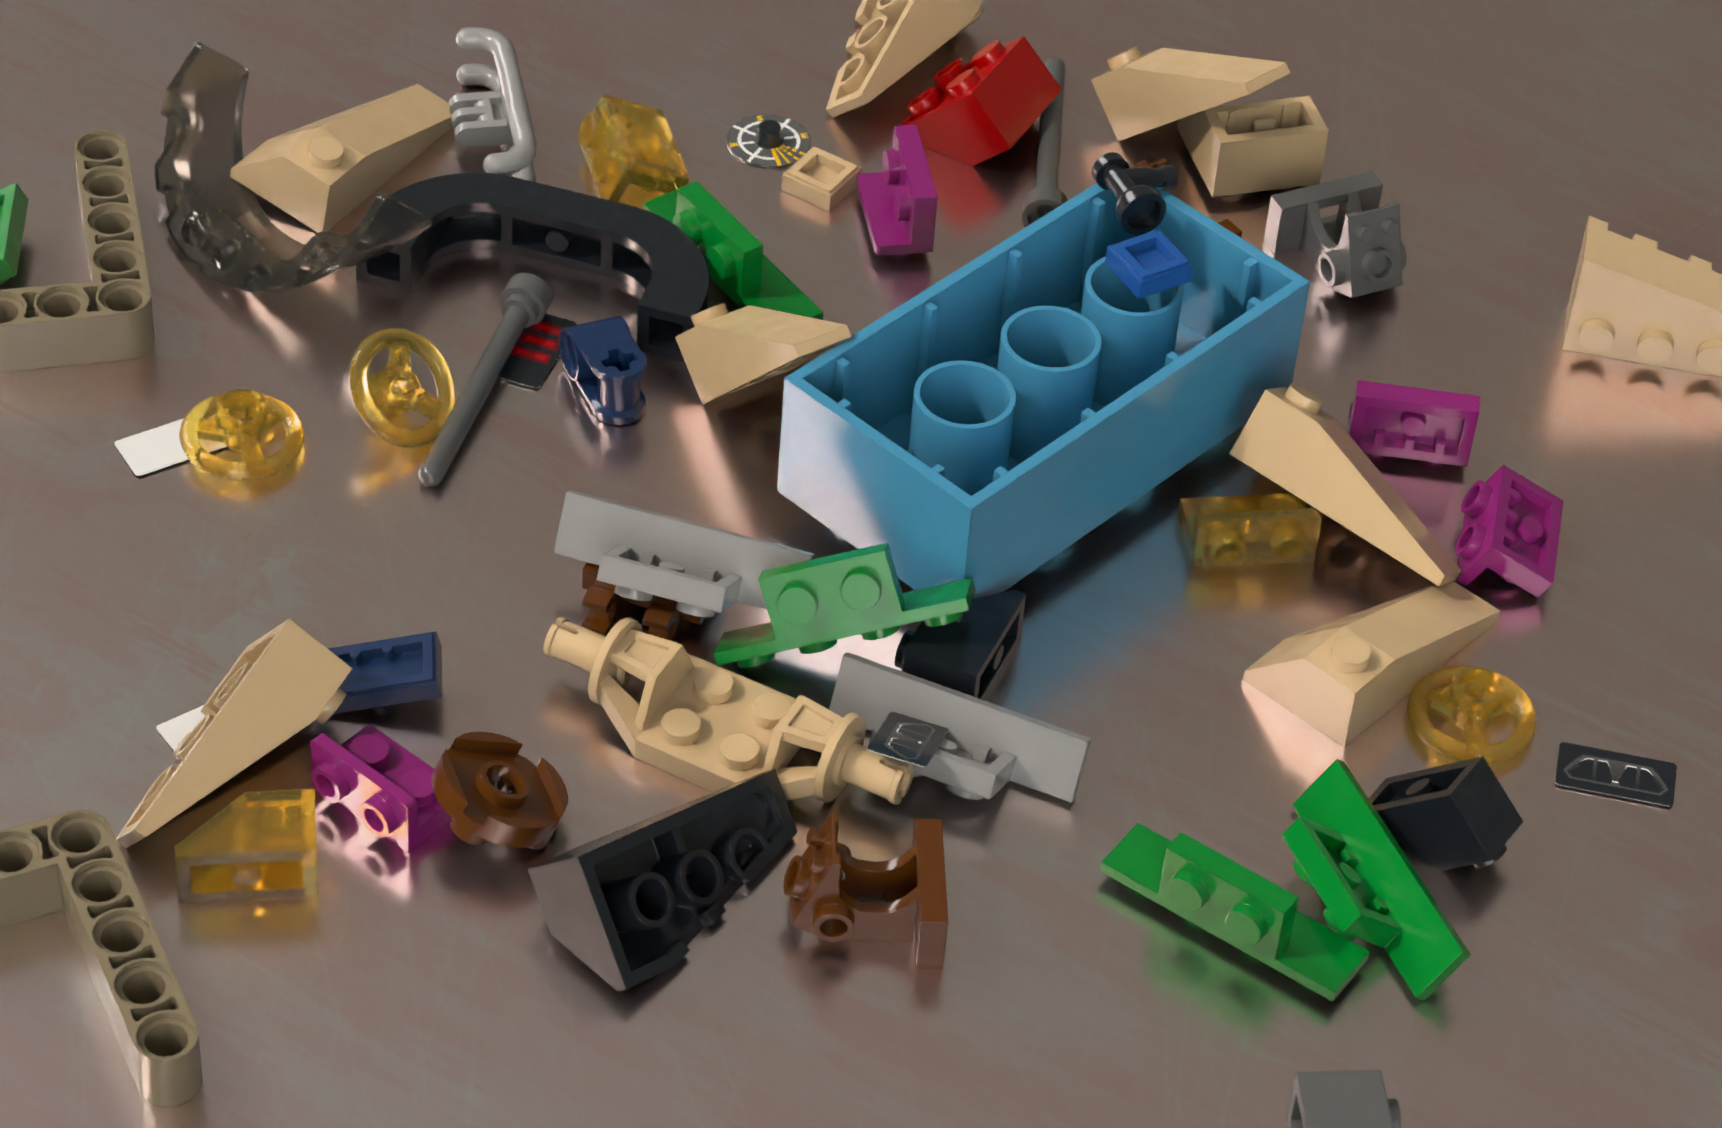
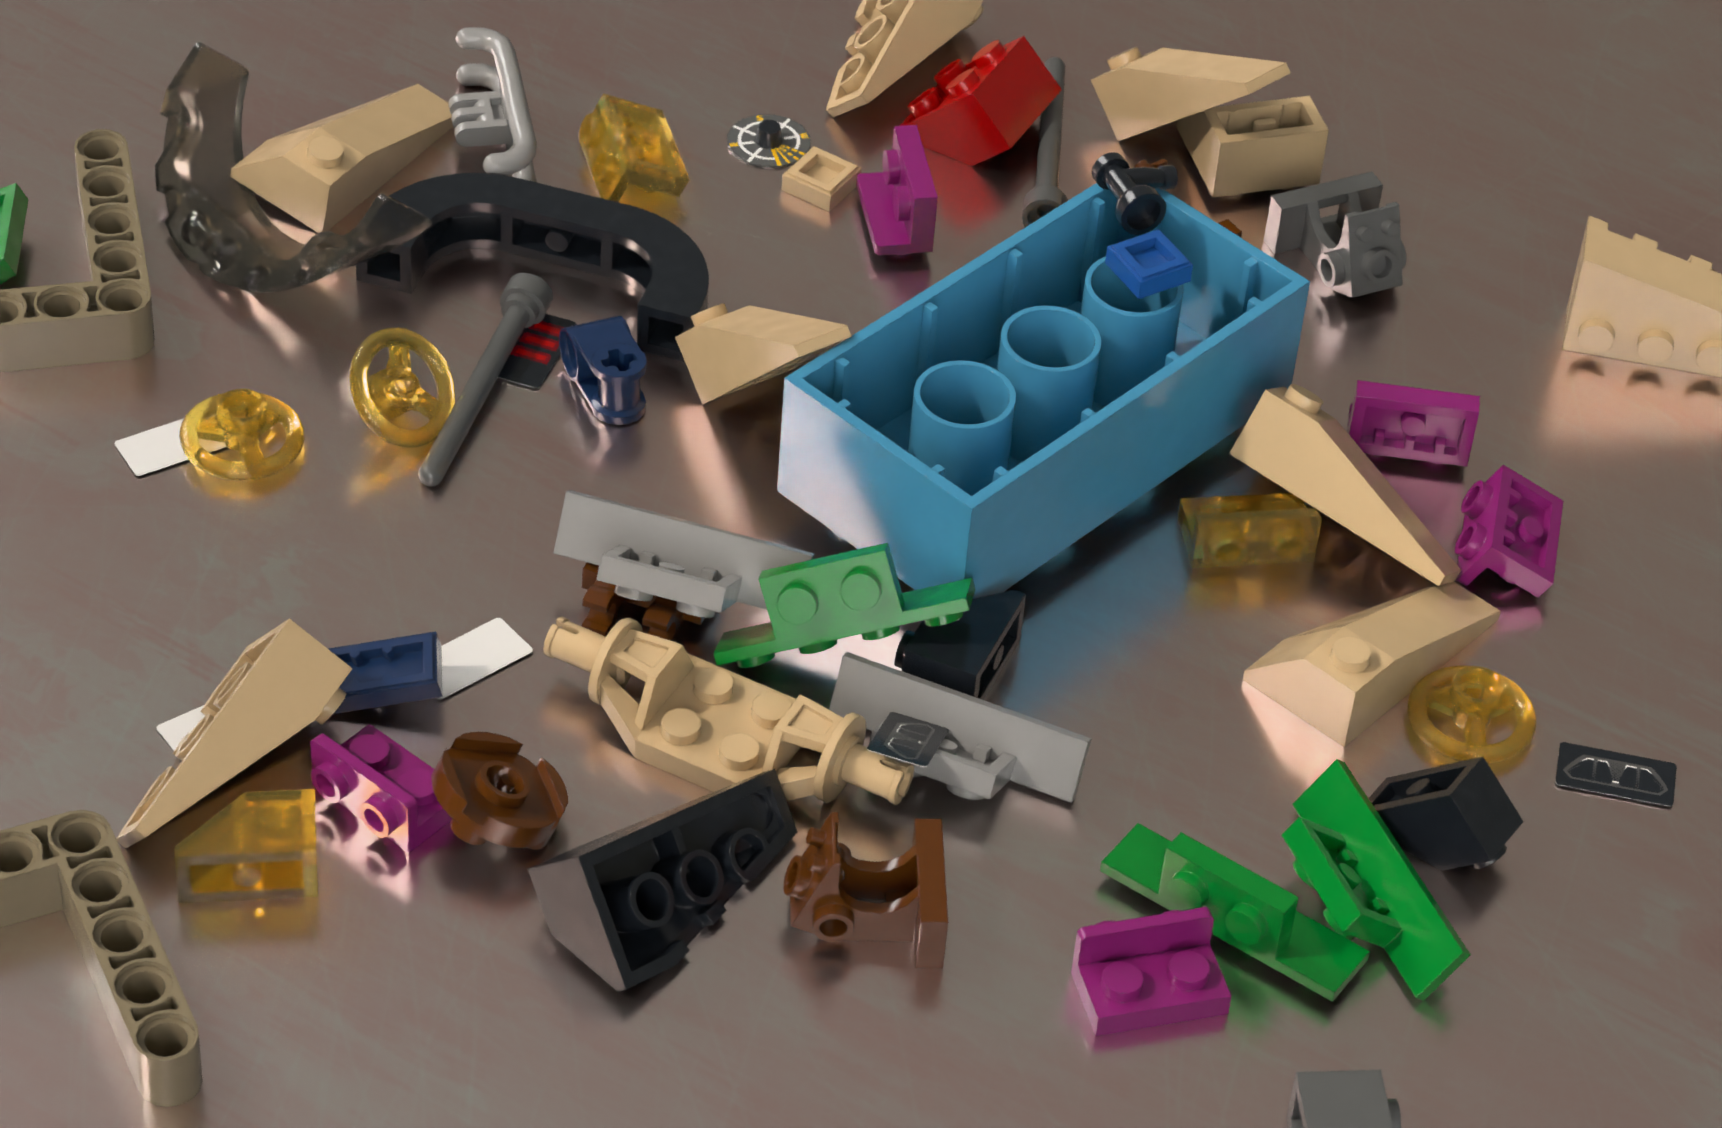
green bracket [643,181,824,320] -> none
none -> white sticker [437,618,533,700]
none -> magenta bracket [1071,907,1232,1036]

